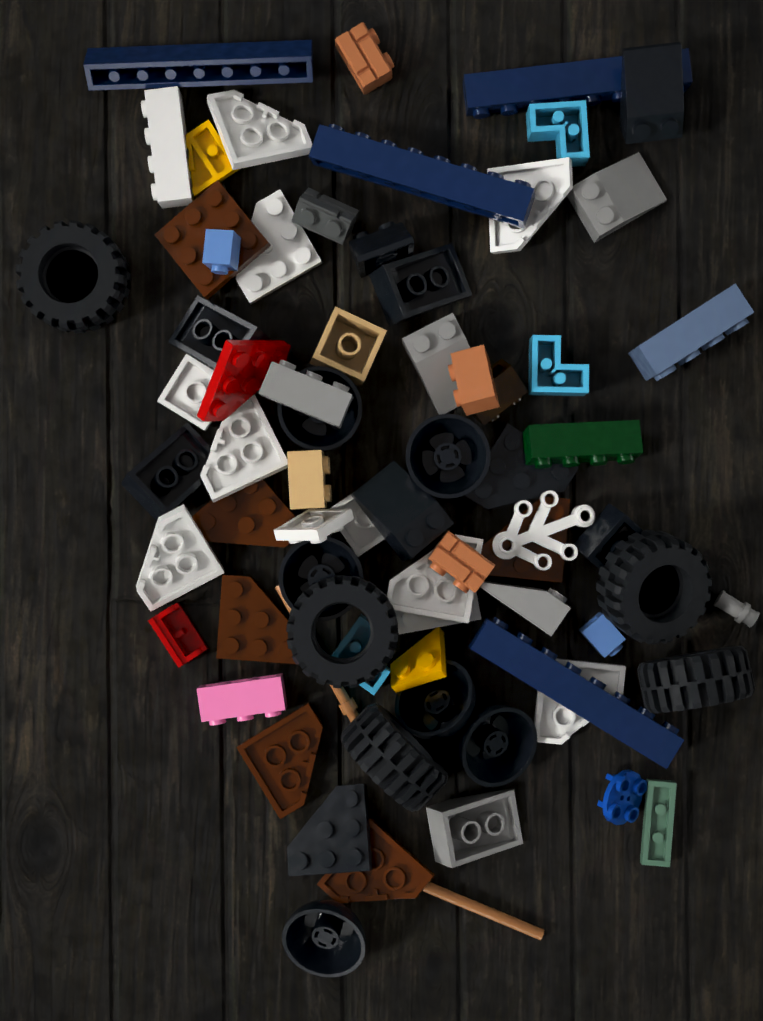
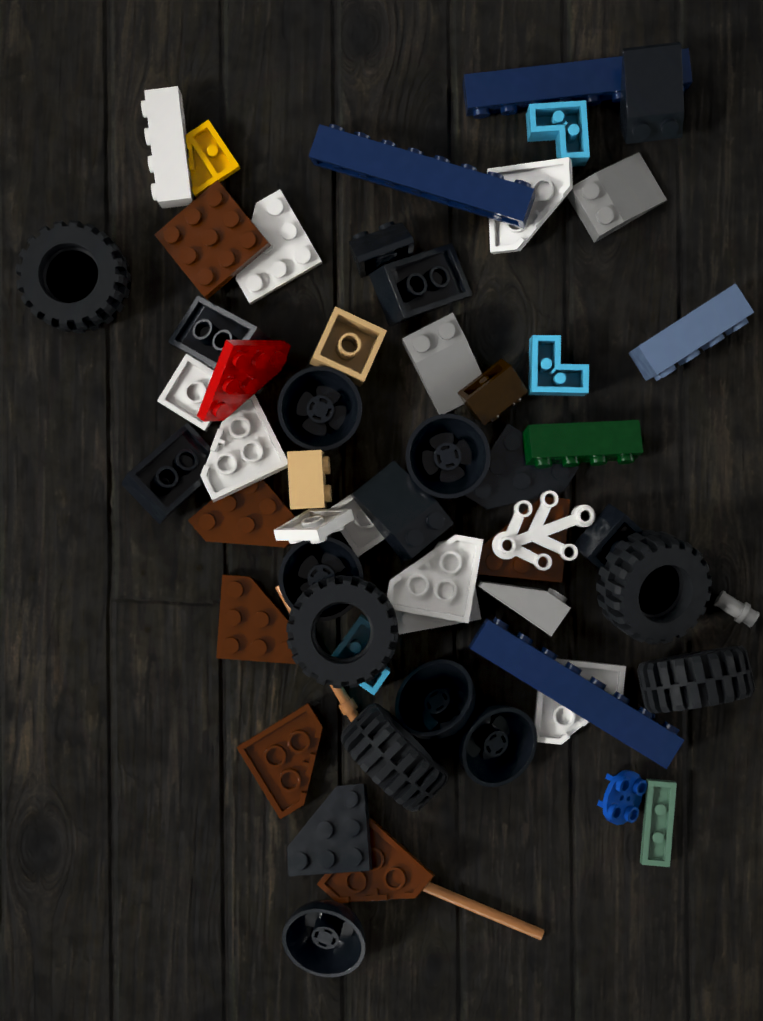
dark blue brick [83,40,314,91] -> none
white plate [136,504,225,612] -> none
red hinge [148,602,208,668] -> none
bright pink brick [197,673,287,725] -> none
medium blue brick [202,229,241,275] -> none
white plate [207,90,312,170] -> none
light grey brick [259,360,353,428] -> none
dark grey brick [292,187,359,245] -> none
nougat brick [335,22,394,95] -> none
yellow wing [390,627,447,693] -> none
light grey slope [426,789,523,868] -> none
nougat brick [428,531,495,593] -> none
nougat brick [448,344,500,416] -> none
medium blue brick [579,612,626,658] -> none

